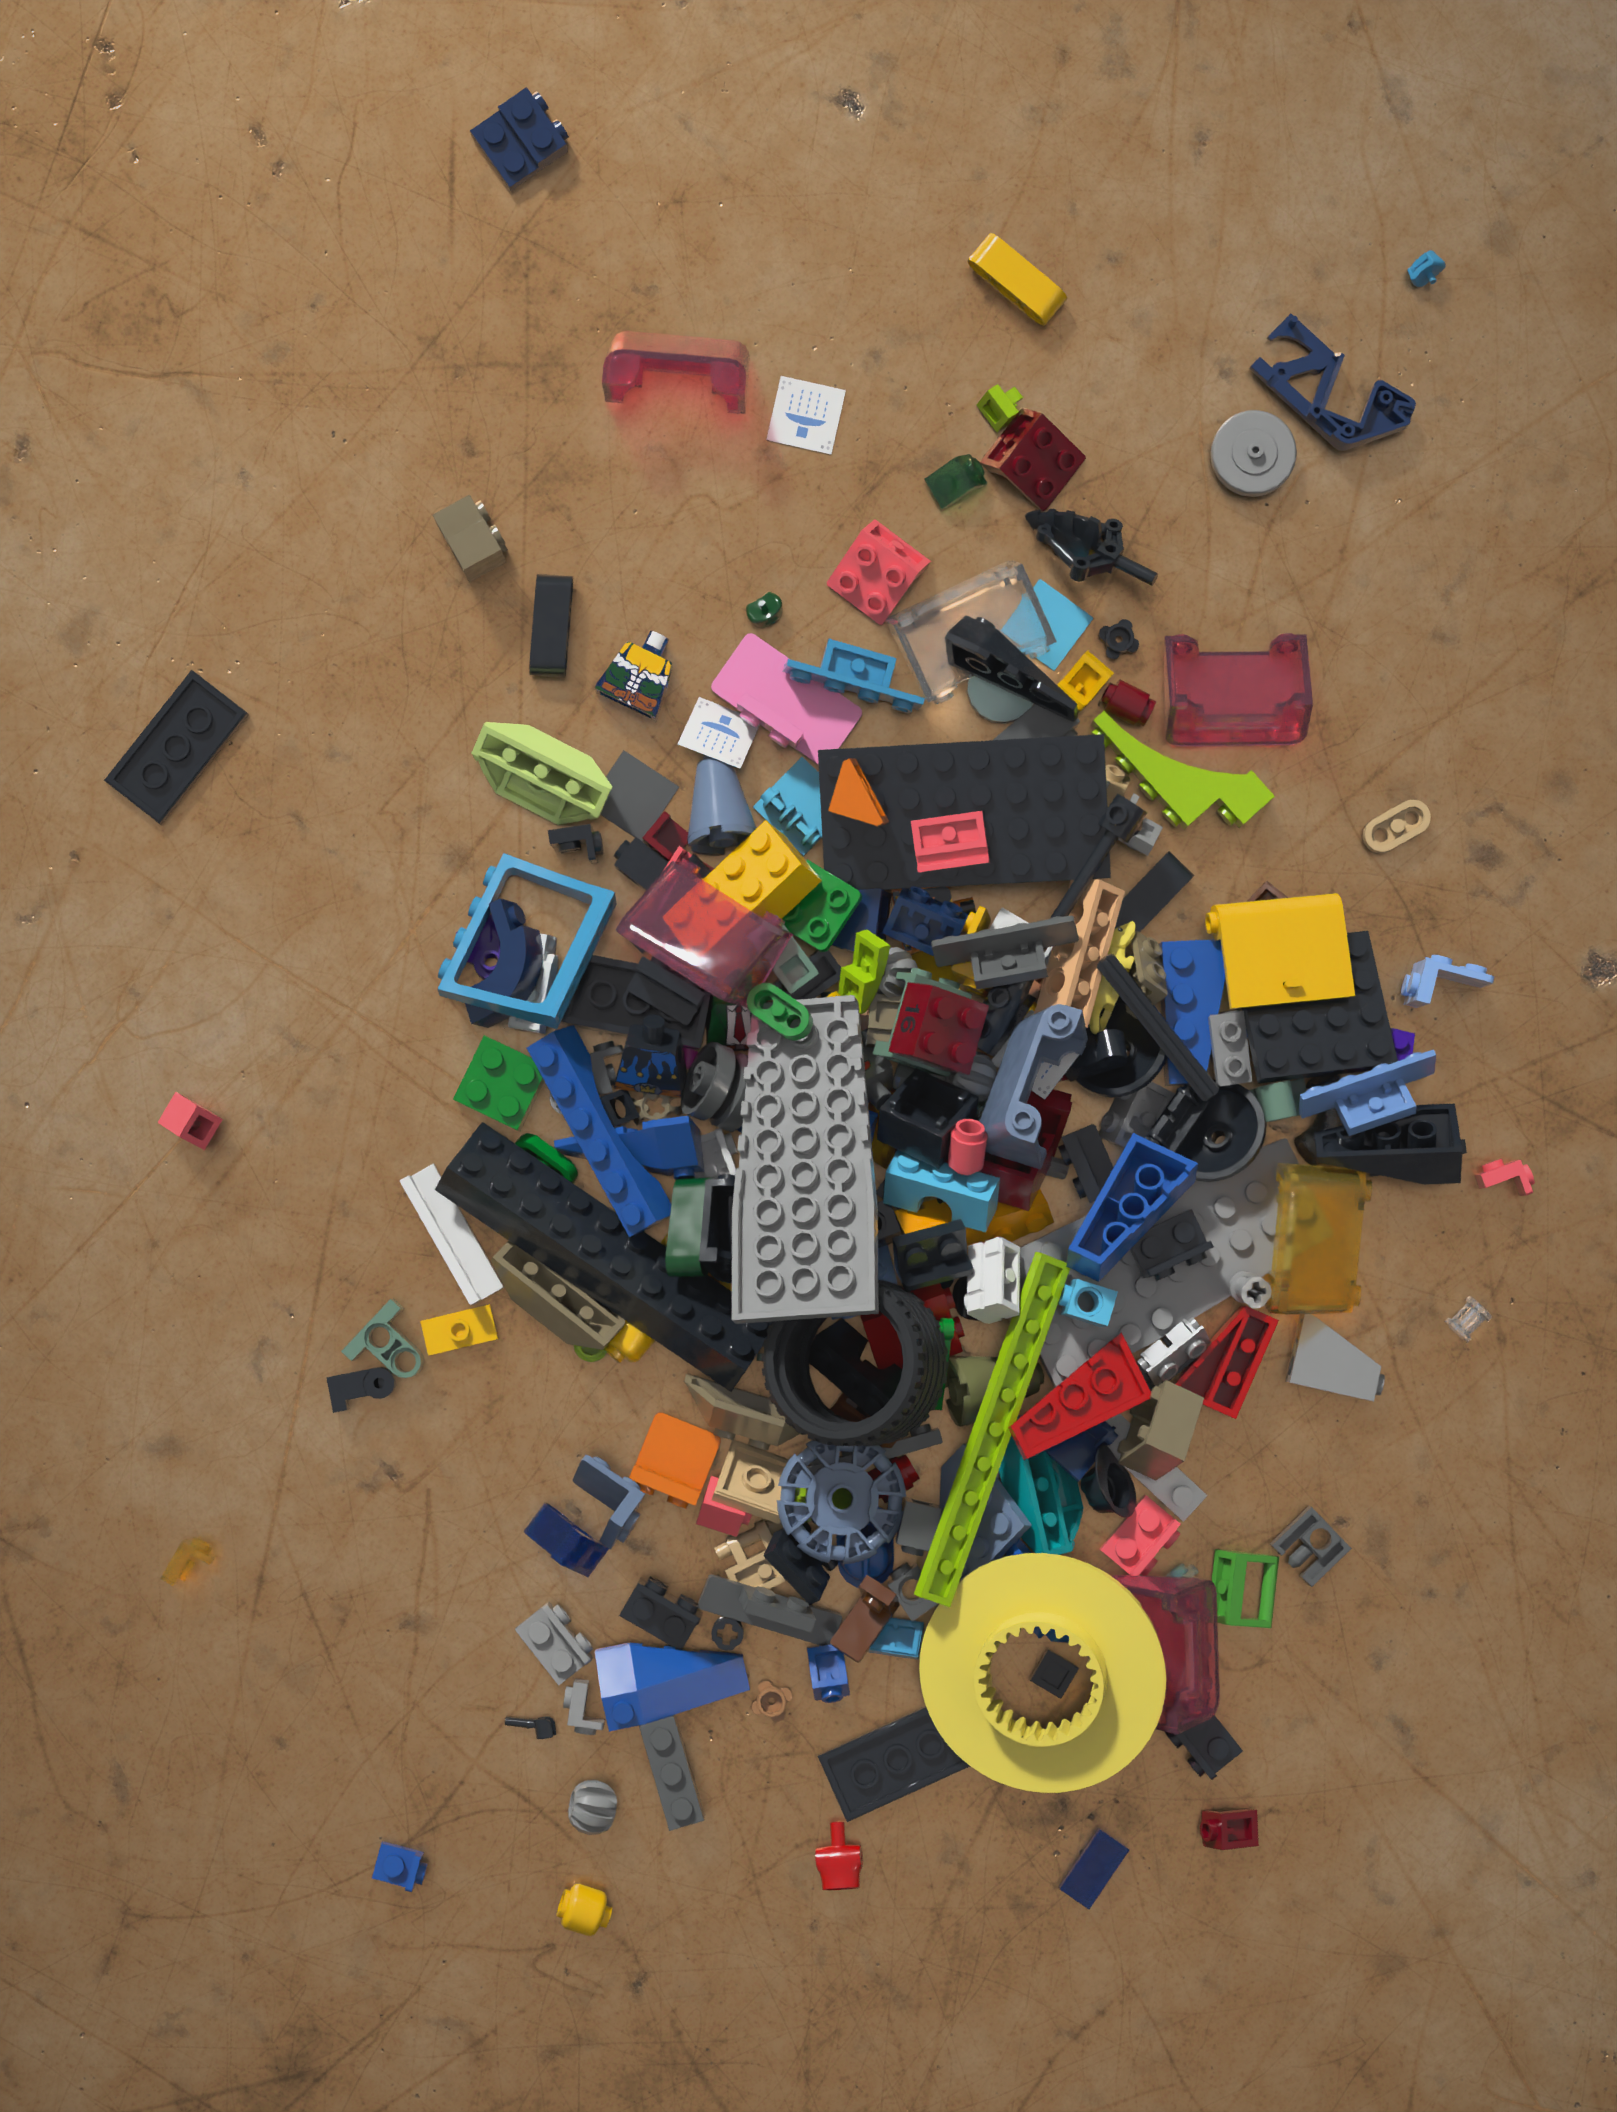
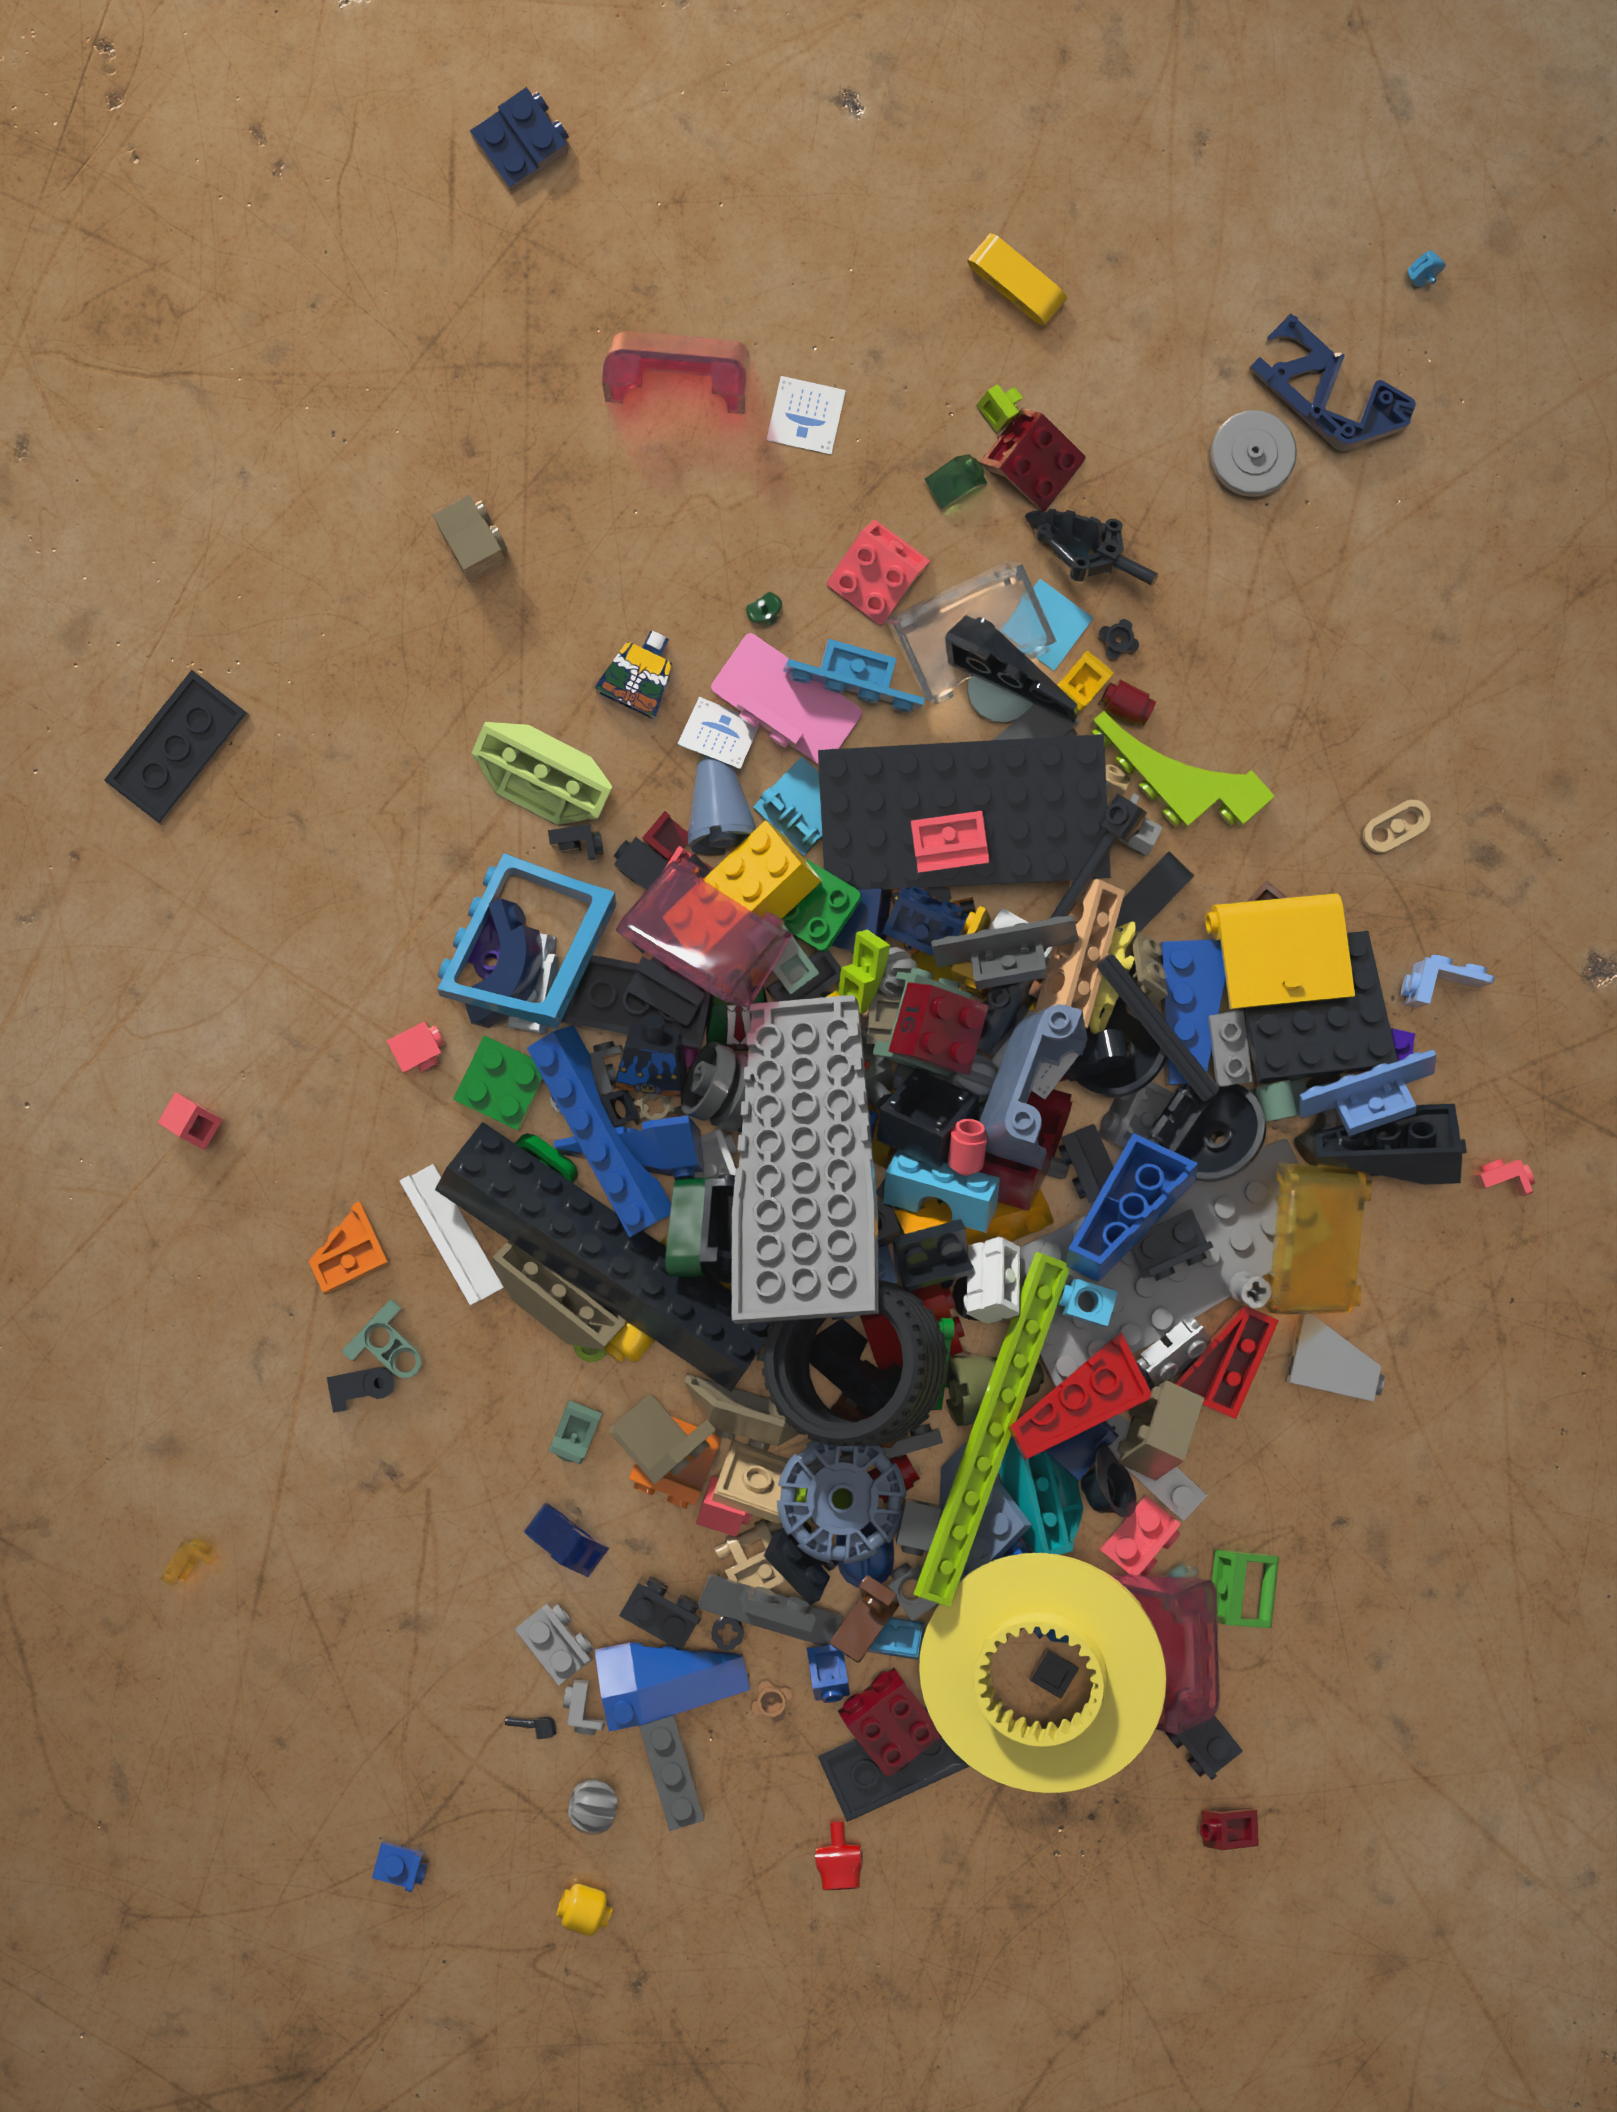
yellow plate [420,1304,499,1356] -> none
black beam [529,574,573,678] -> none
sand blue bracket [573,1455,645,1550] -> none
dark grey sticker [600,750,679,842] -> none
green plate [747,983,813,1041] -> none
orange slope [828,758,889,826] -> none
clear blue plate [1059,1828,1129,1909] -> none
clear pink windscreen [1163,633,1313,746] -> none
dark grey brick [1270,1506,1352,1587] -> none
clear bush [1445,1296,1492,1343] -> none
none -> orange wing [308,1201,390,1295]
none -> coral brick [387,1021,446,1074]
none -> sand green bracket [549,1400,602,1464]
none -> dark tan bracket [610,1396,716,1484]
none -> dark red bracket [838,1668,941,1776]

